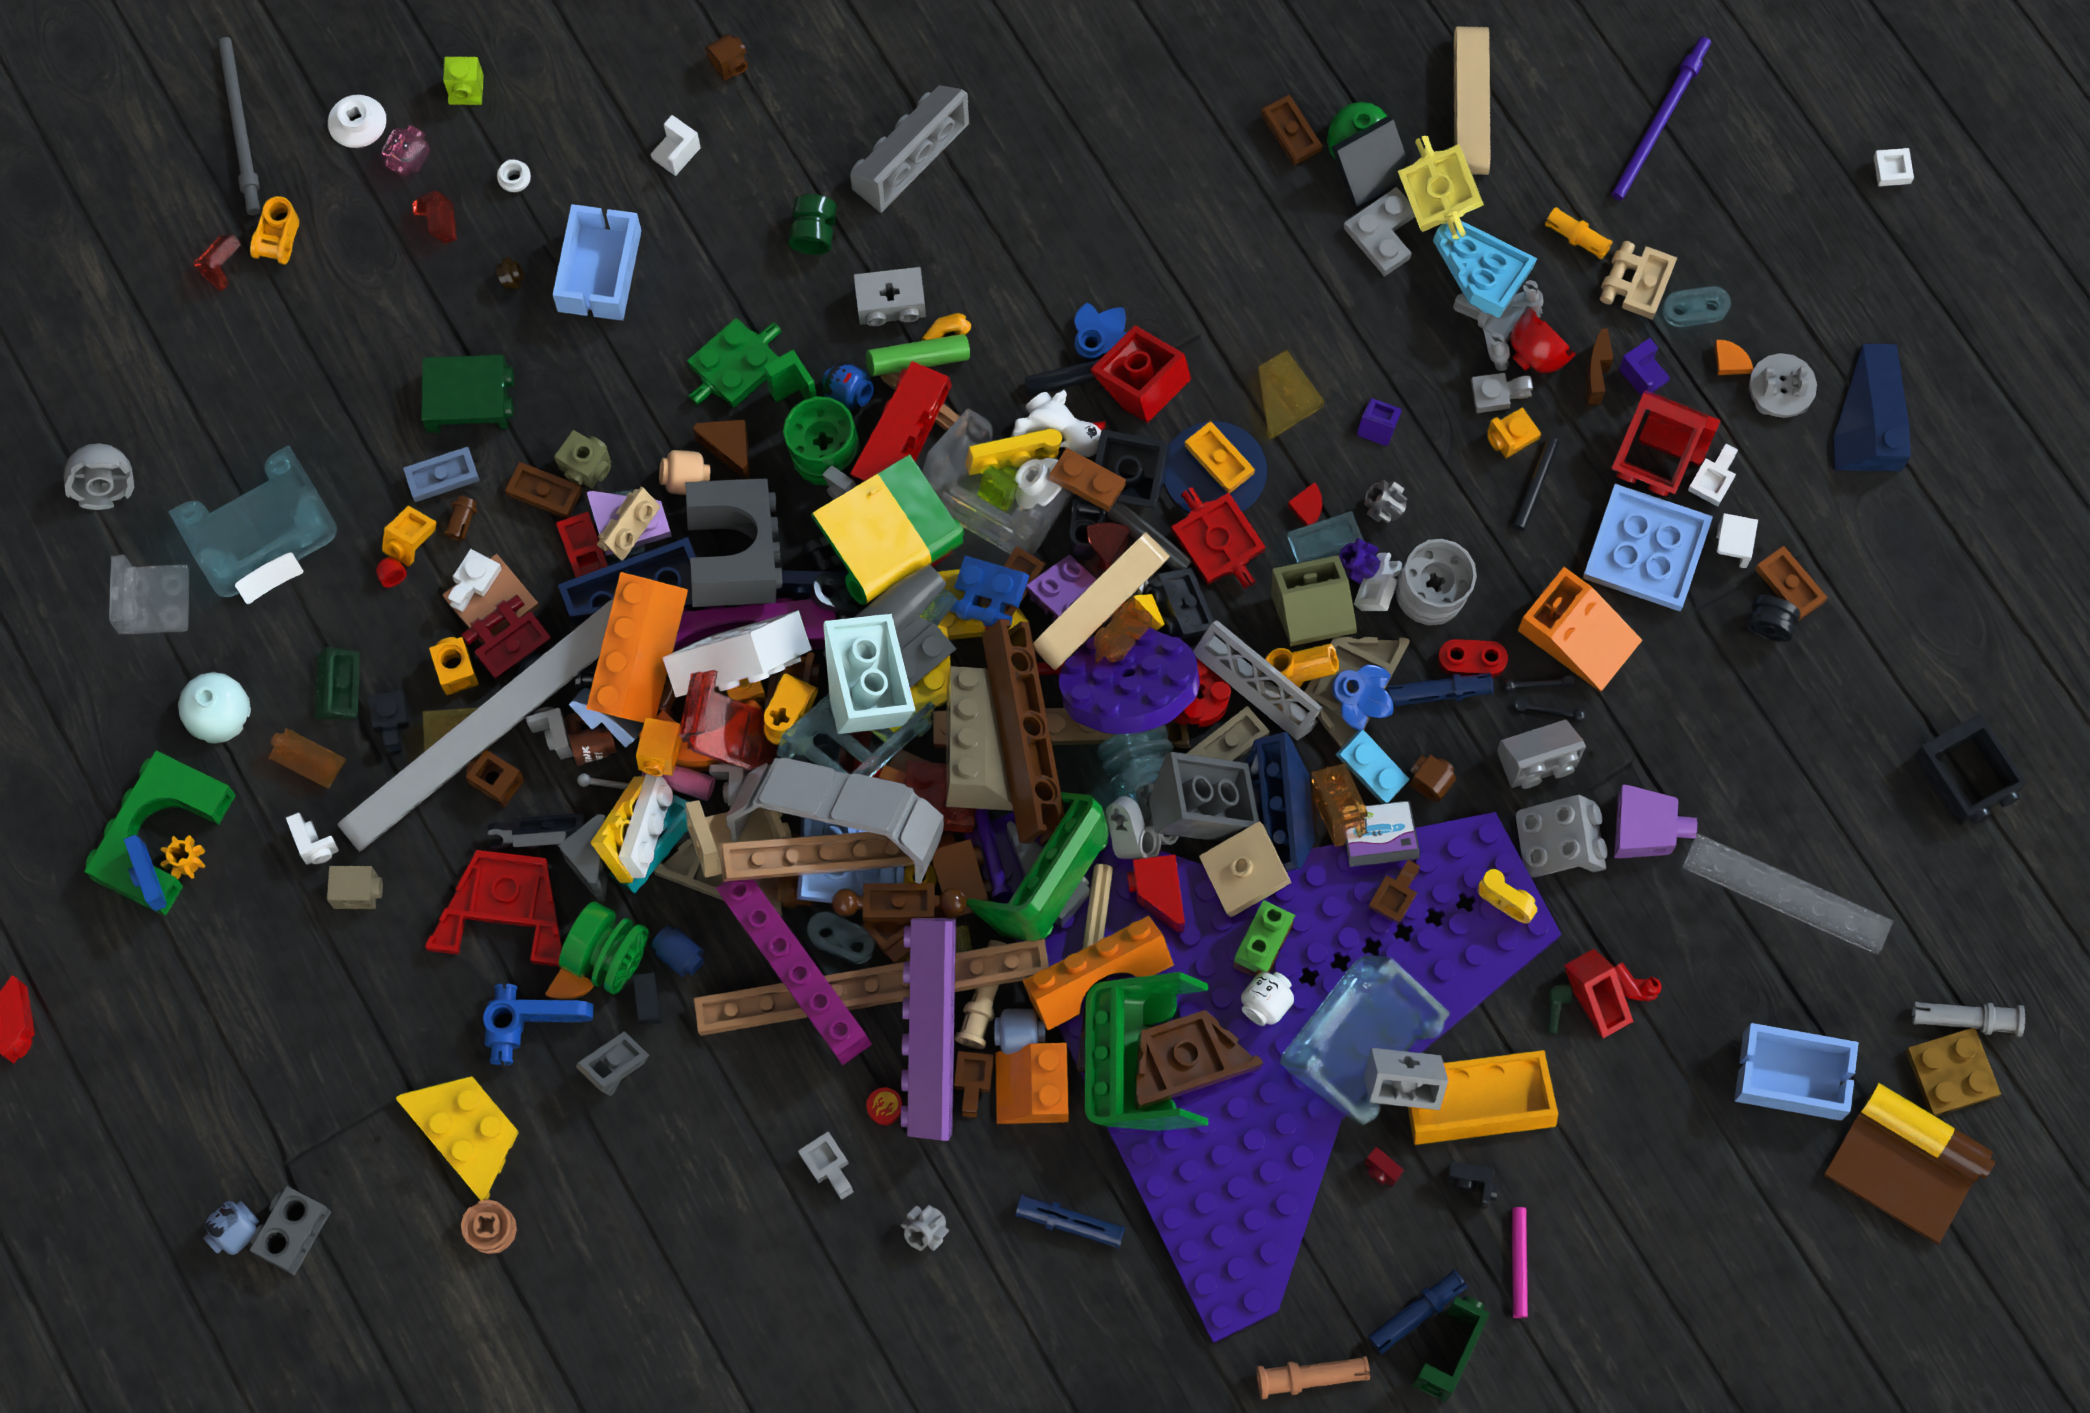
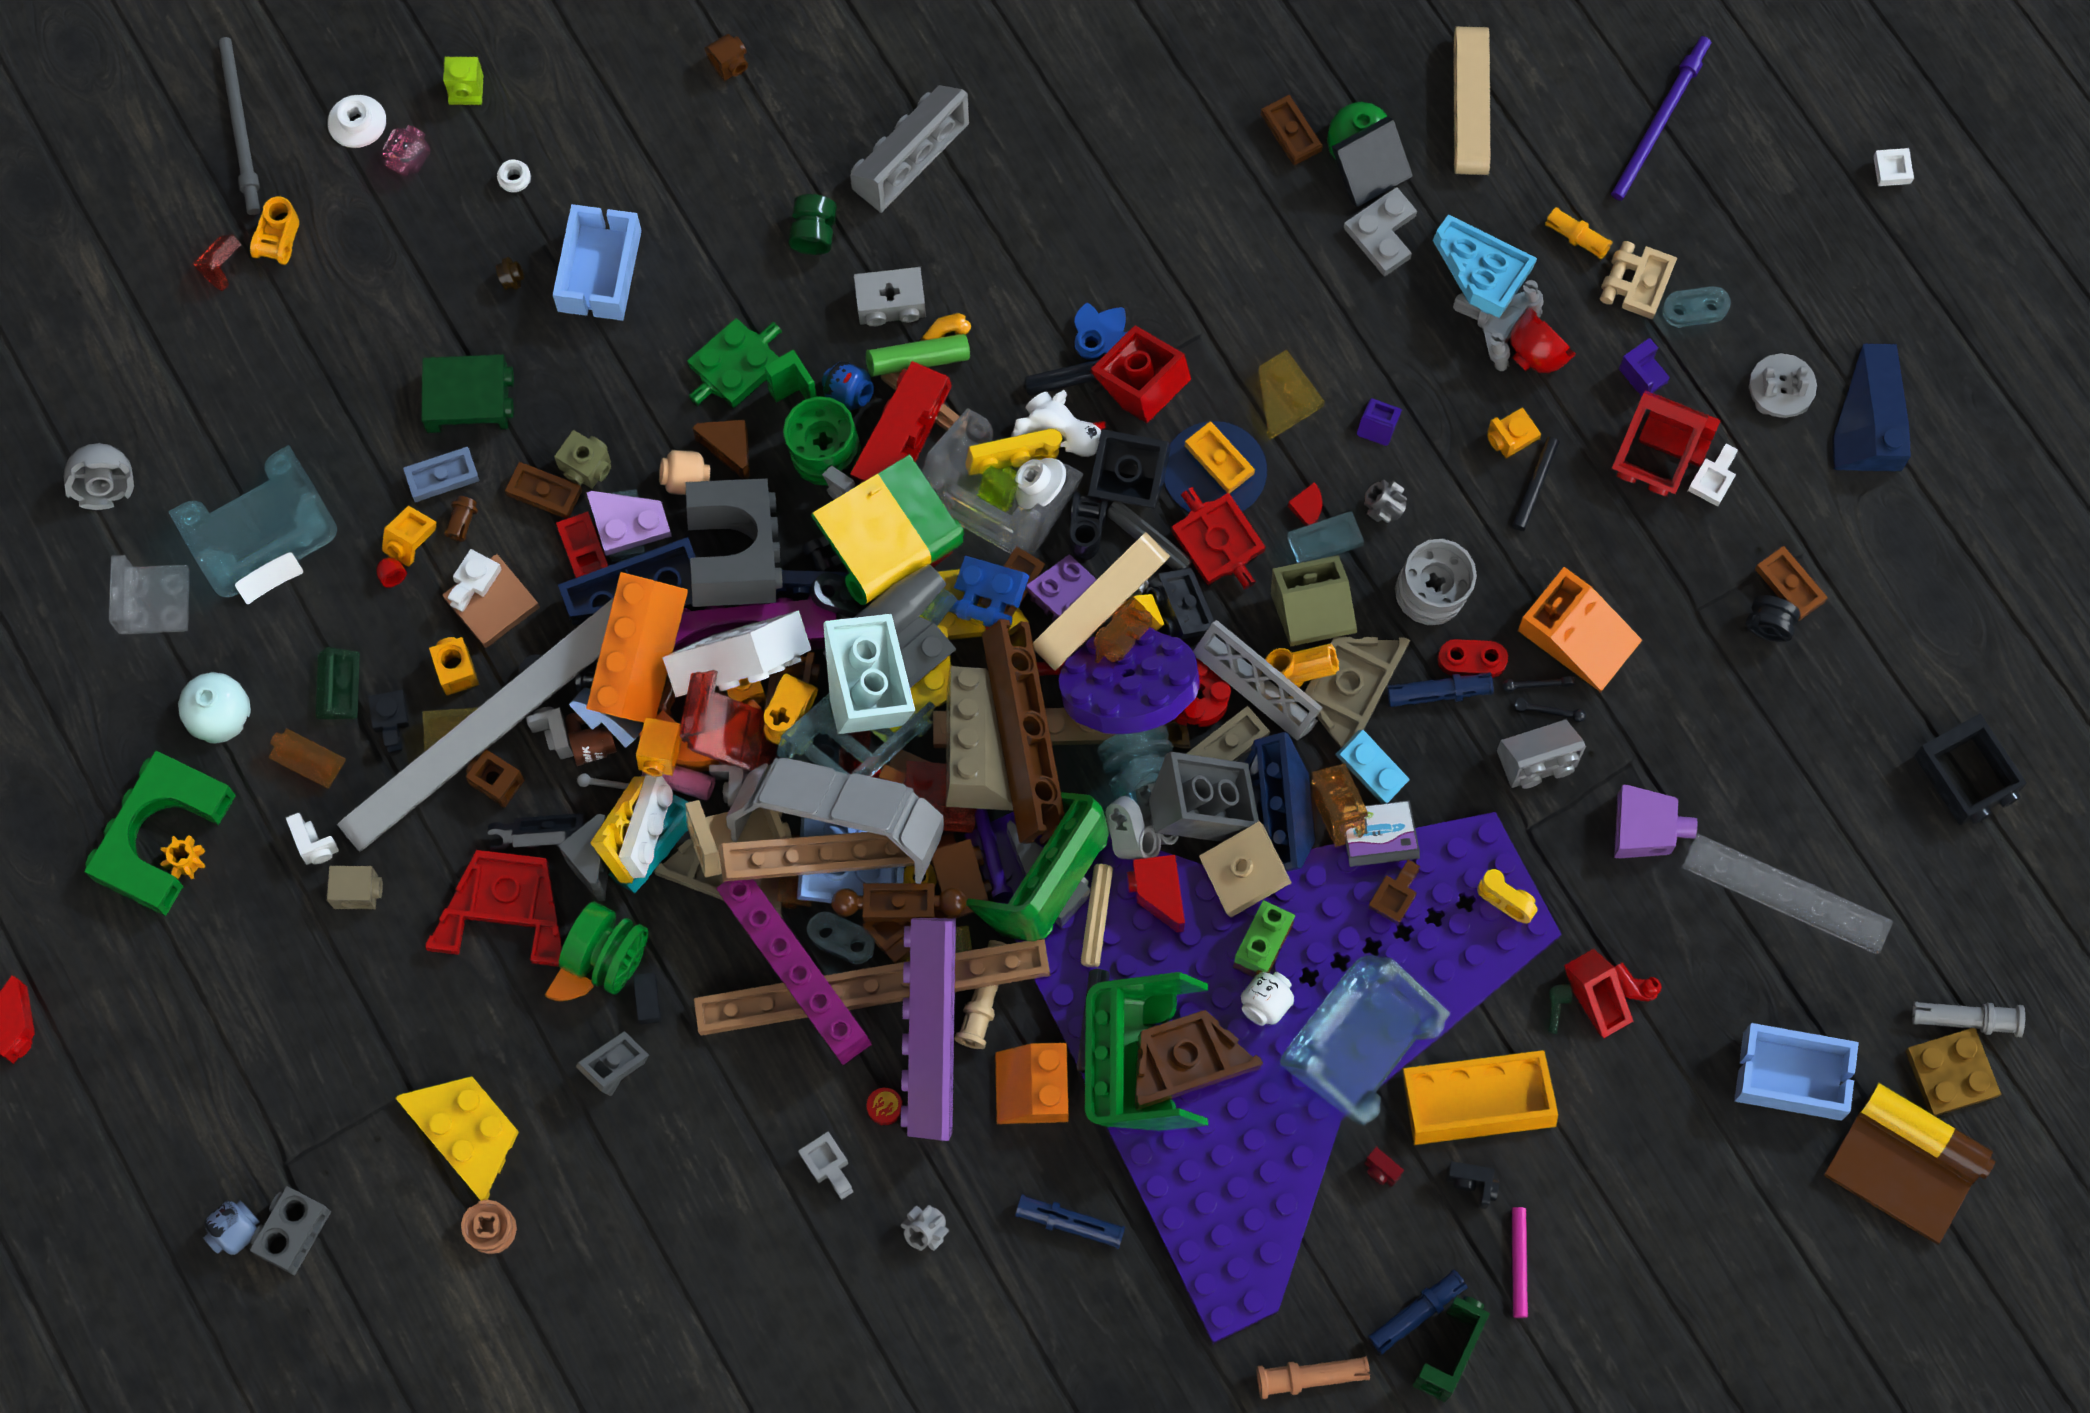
blue plate [124,835,167,911] -> none
clear red tile [412,191,457,244] -> none
dark red plate [461,594,552,681] -> none
blue piece [483,984,594,1065] -> none
tan hinge [597,487,661,561] -> none
white panel [651,115,701,176] -> none
dark blue brick [651,925,704,977] -> none
reddish brown plate [954,1051,994,1118] -> none
sand blue head [995,1009,1046,1054] -> none
orange arch [1023,916,1174,1030] -> none
dark orange plate [1049,448,1126,512] -> none
clear red tile [1087,523,1129,571] -> none
blue plate [1332,665,1394,730] -> none
dark purple gear [1339,538,1381,584] -> none
white plate [1354,553,1402,611] -> none
light grey brick [1364,1048,1448,1110] -> none
light yellow plate [1398,136,1484,239] -> none
reddish brown plate [1409,754,1456,802] -> none
light grey plate [1471,373,1533,413] -> none
light grey bracket [1516,794,1608,878] -> none
light blue plate [1583,484,1713,612] -> none
reddish brown slope [1586,328,1613,406] -> none
orange tile [1714,340,1753,375] -> none
white panel [1716,513,1758,568] -> none

